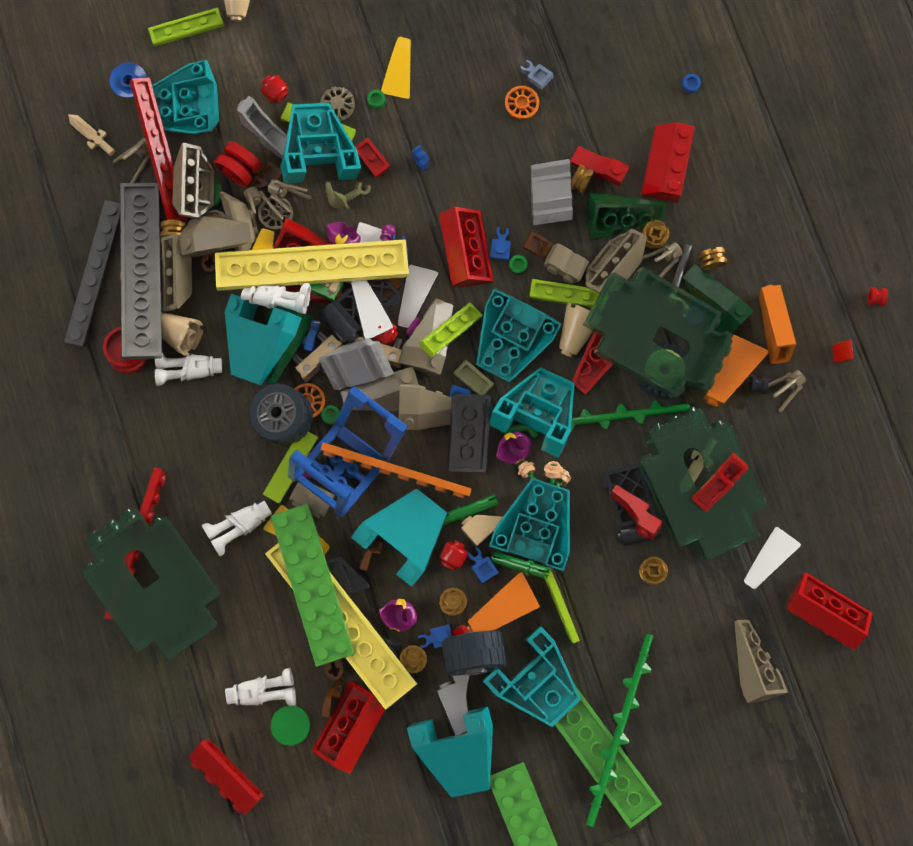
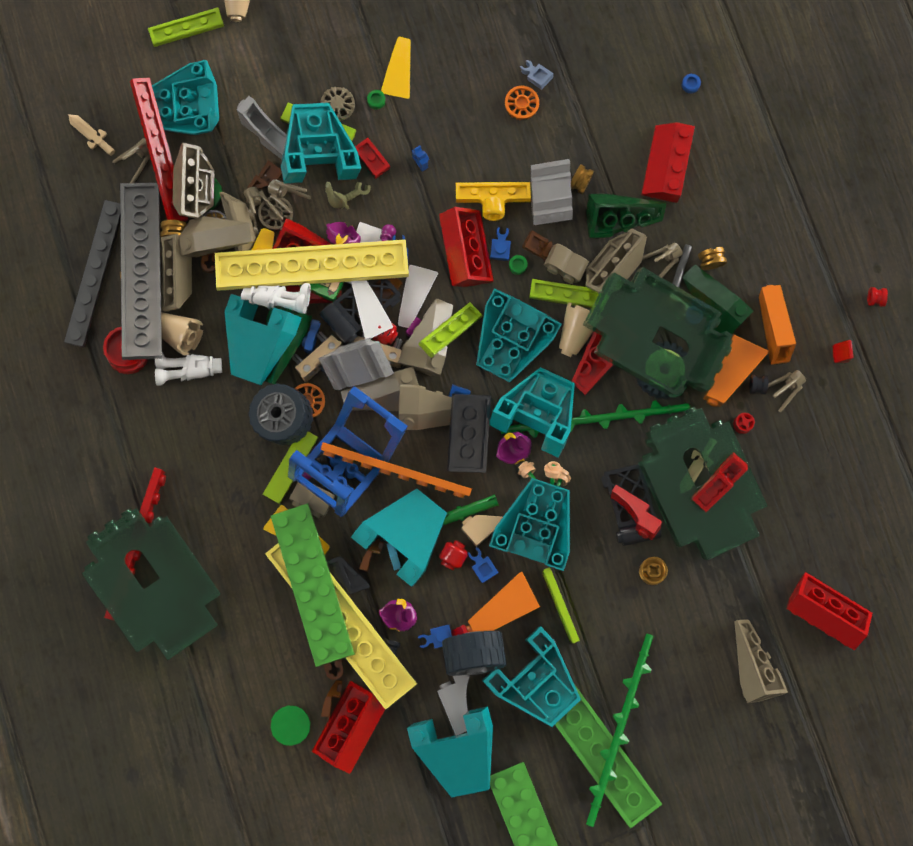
blue dish [110,62,147,98] -> none
red slope [189,739,265,815] -> none
white piece [202,501,272,556] -> none
red wheel [213,141,263,188] -> none
white piece [225,668,296,706] -> none
red head [261,75,288,103] -> none
green tile [321,405,340,425] -> none
pearl gold wheel [400,645,427,673] -> none
pearl gold wheel [439,588,467,616] -> none
olive tile [453,359,494,395] -> none
green pin [491,551,550,579] -> none
red slope [570,146,630,187] -> none
pearl gold wheel [642,220,669,250] -> none
white sticker [744,527,801,589] -> none
none -> medium azure tile [386,543,401,570]
none -> yellow plate [456,182,531,221]
none -> red wheel [733,413,755,434]

